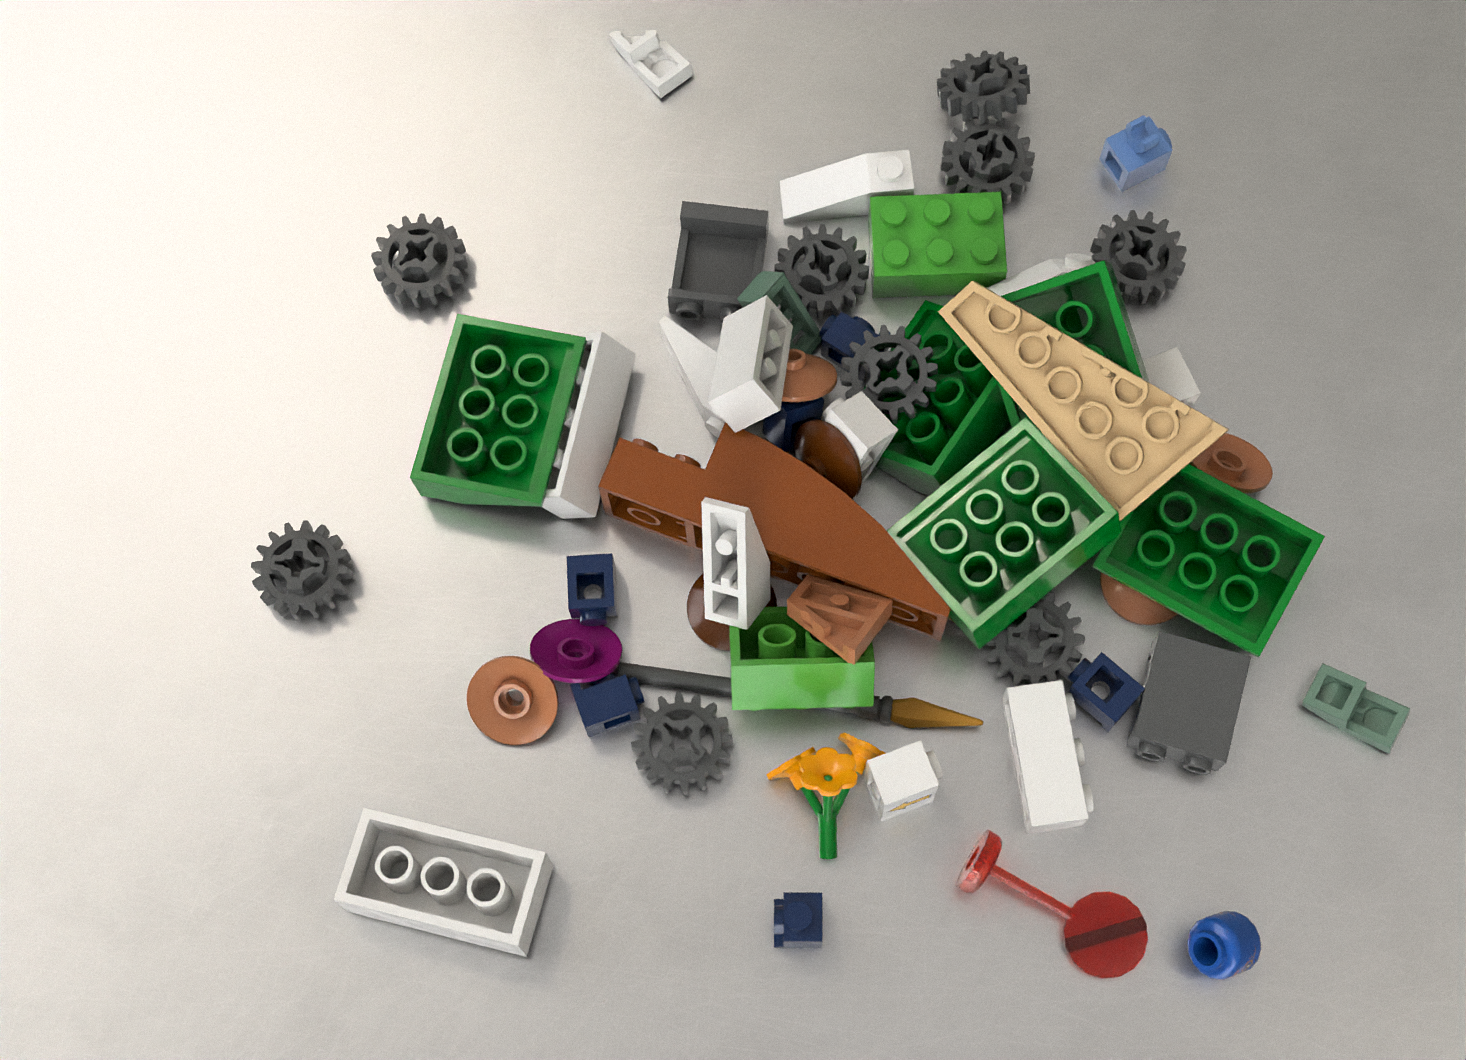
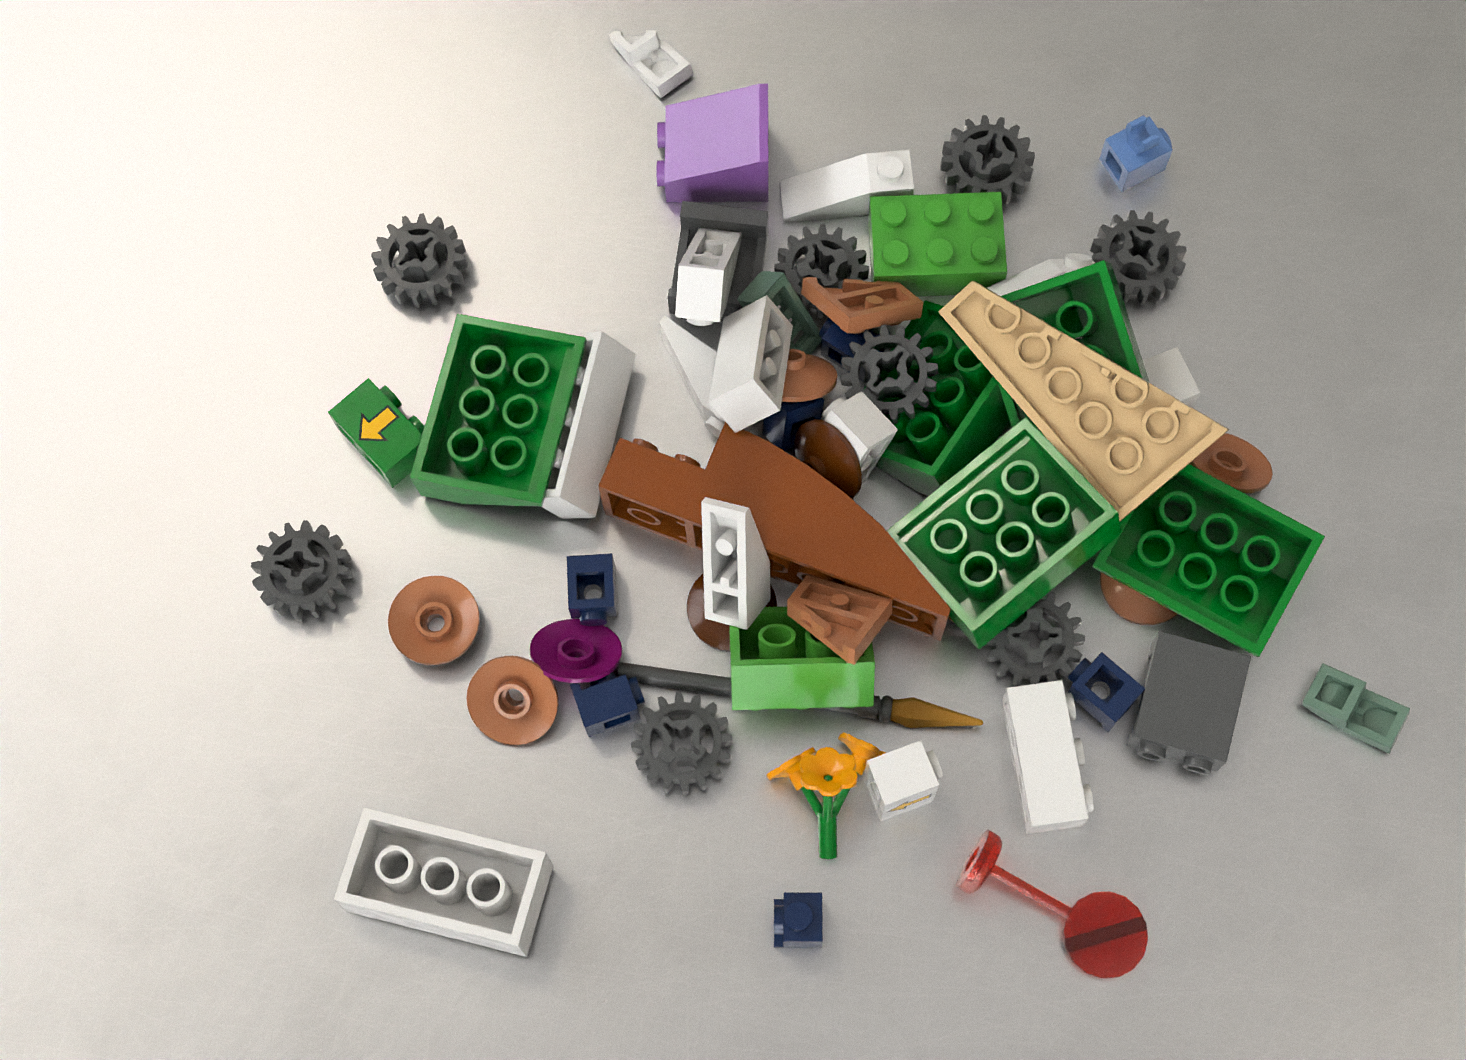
dark grey gear [937,50,1030,123] -> none
blue head [1187,911,1261,980] -> none
none -> green brick [328,378,424,488]
none -> nougat dish [388,576,480,665]
none -> slope [656,84,768,202]
none -> white slope [675,228,742,326]
none -> nougat wing [801,277,924,334]

